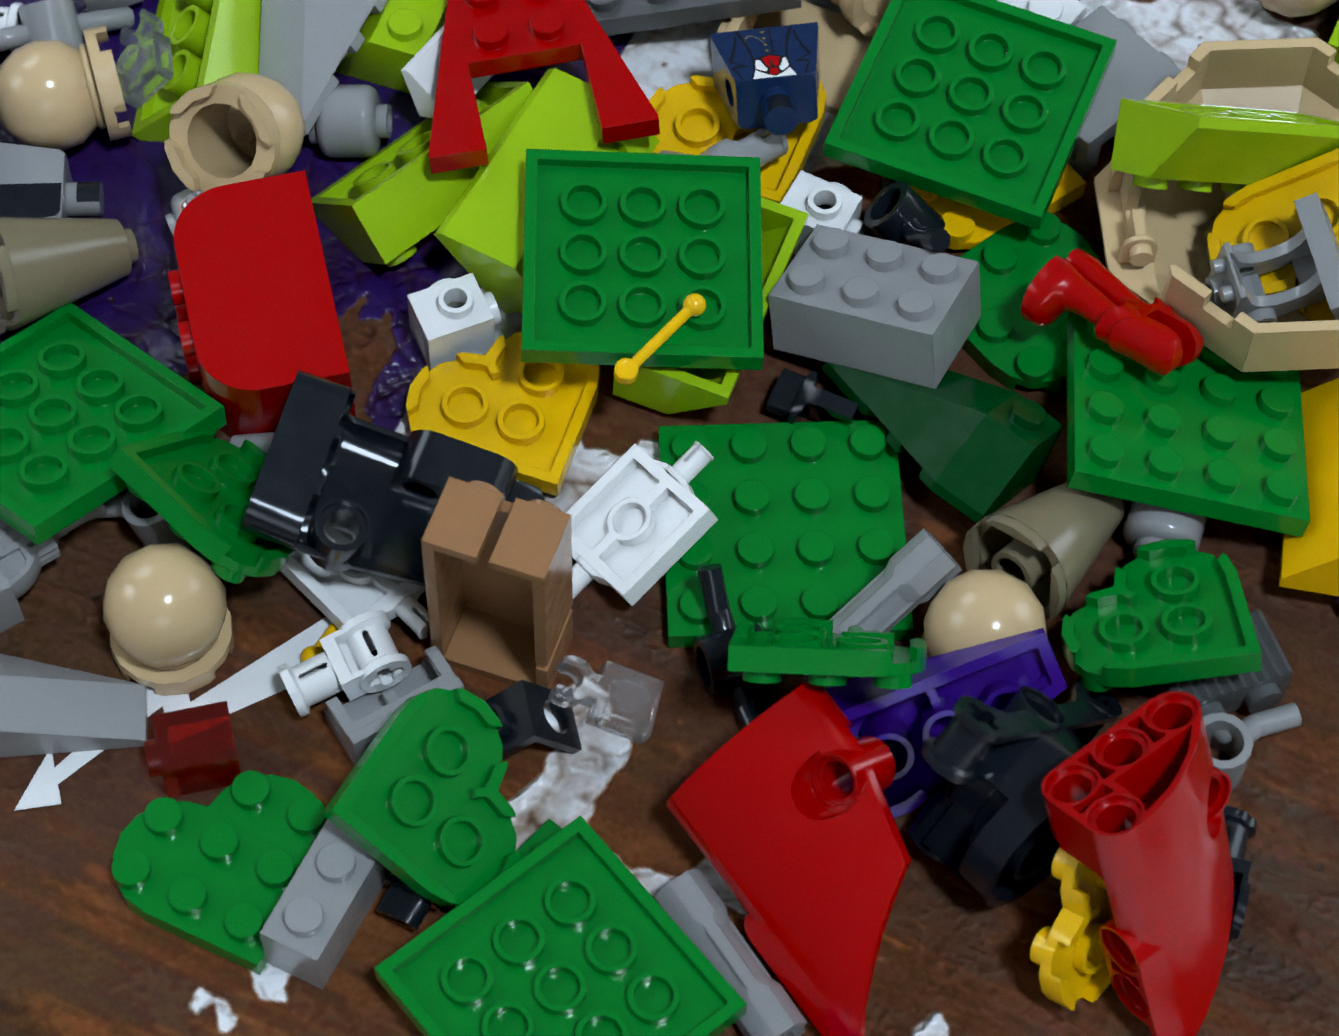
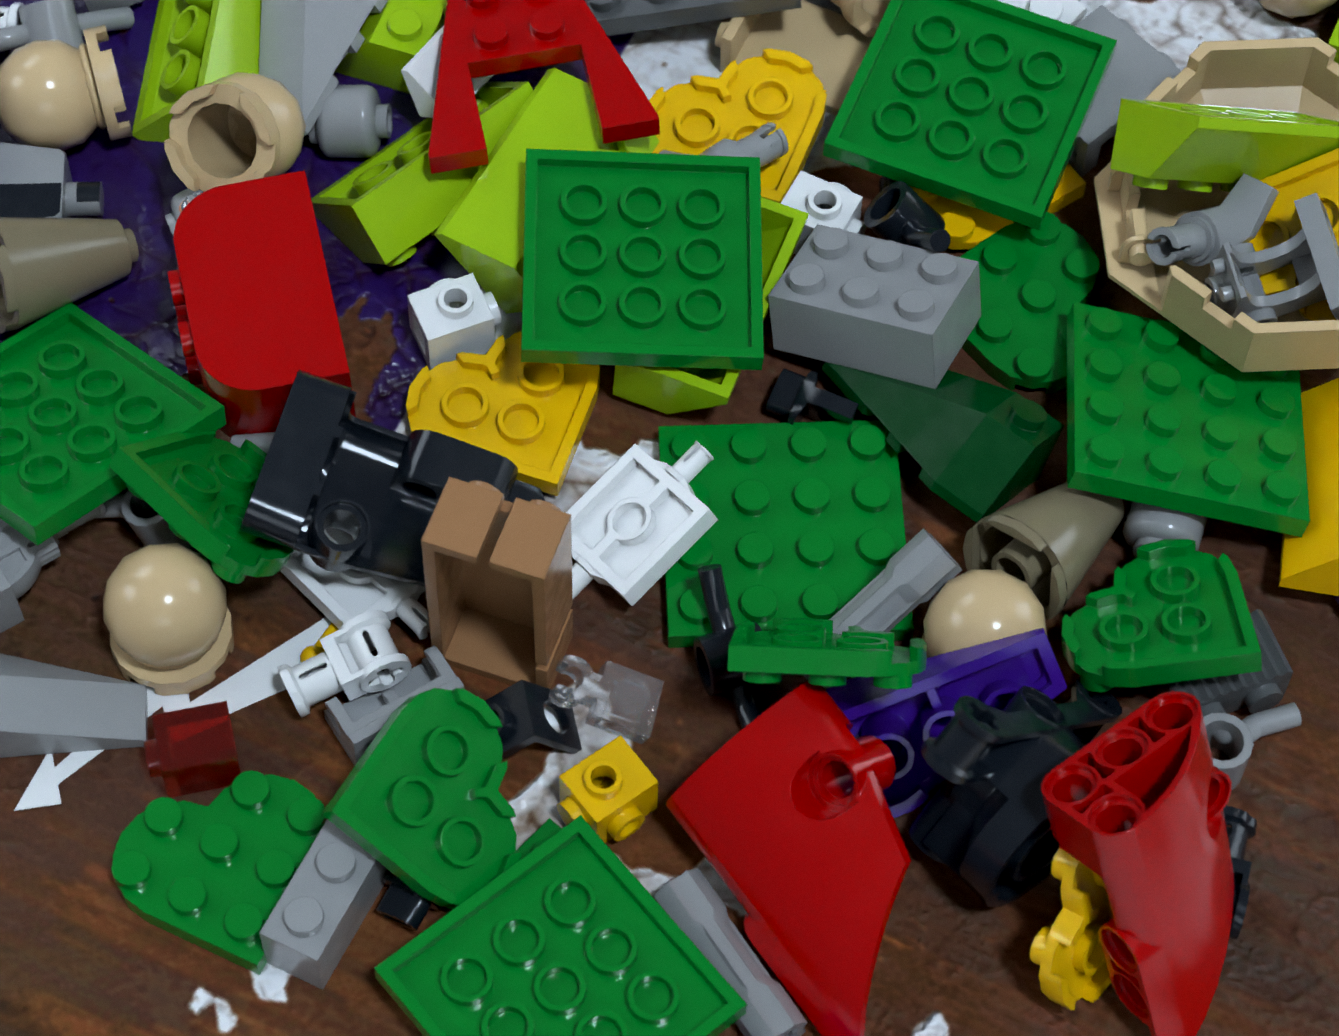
clear plate [117,8,174,109] -> none
yellow hinge [614,293,707,385] -> none
dark blue torso [710,22,820,135] -> none
red piece [1021,248,1203,376] -> none
none -> yellow brick [556,735,658,843]
none -> light grey arm [1146,173,1279,266]

